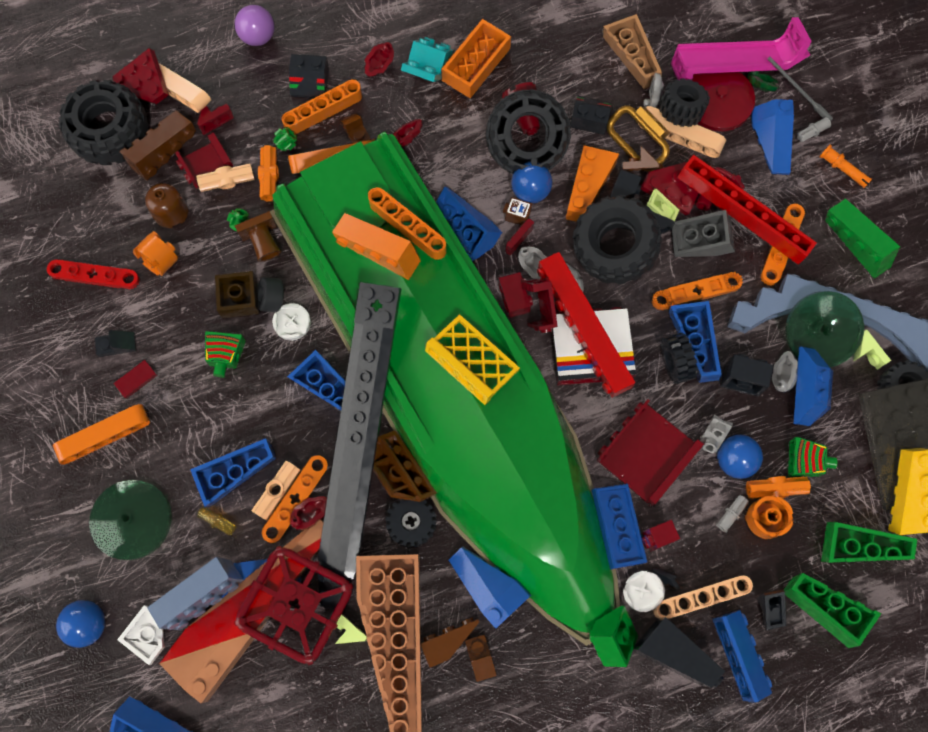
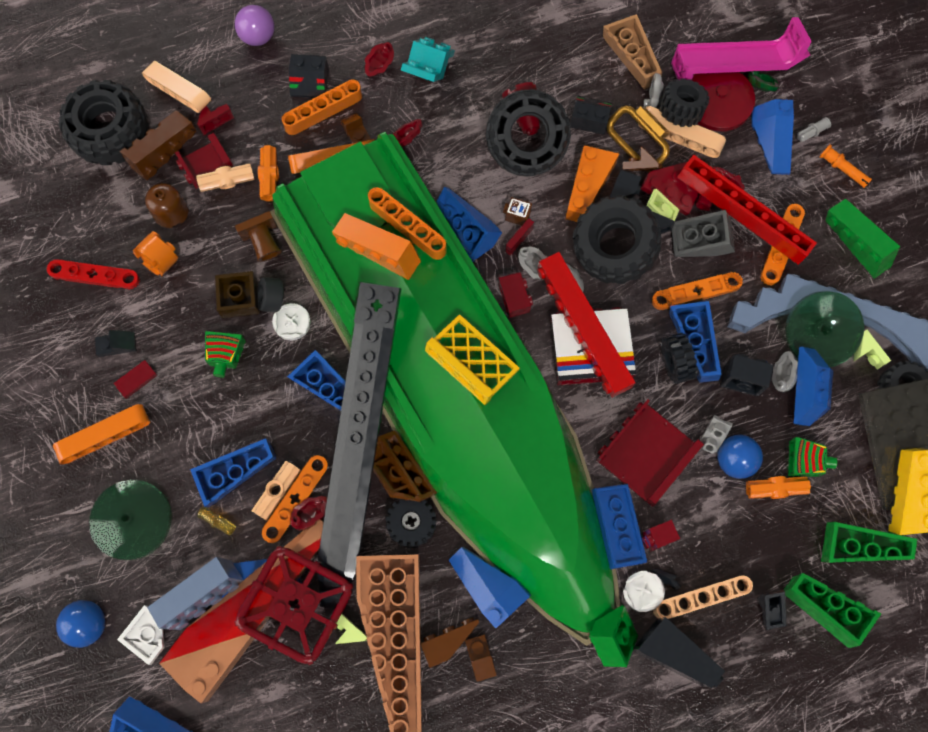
dark red plate [112,48,169,104] -> none
green gear [226,208,249,231] -> none
green gear [273,127,297,151] -> none
orange brick [441,19,511,98] -> none
blue piece [511,162,552,203] -> none
dark red panel [521,279,558,333] -> none
blue slope [712,610,772,703] -> none
light grey axle [716,495,749,533] -> none
orange brick [745,496,793,539] -> none
dark grey piece [768,57,833,121] -> none

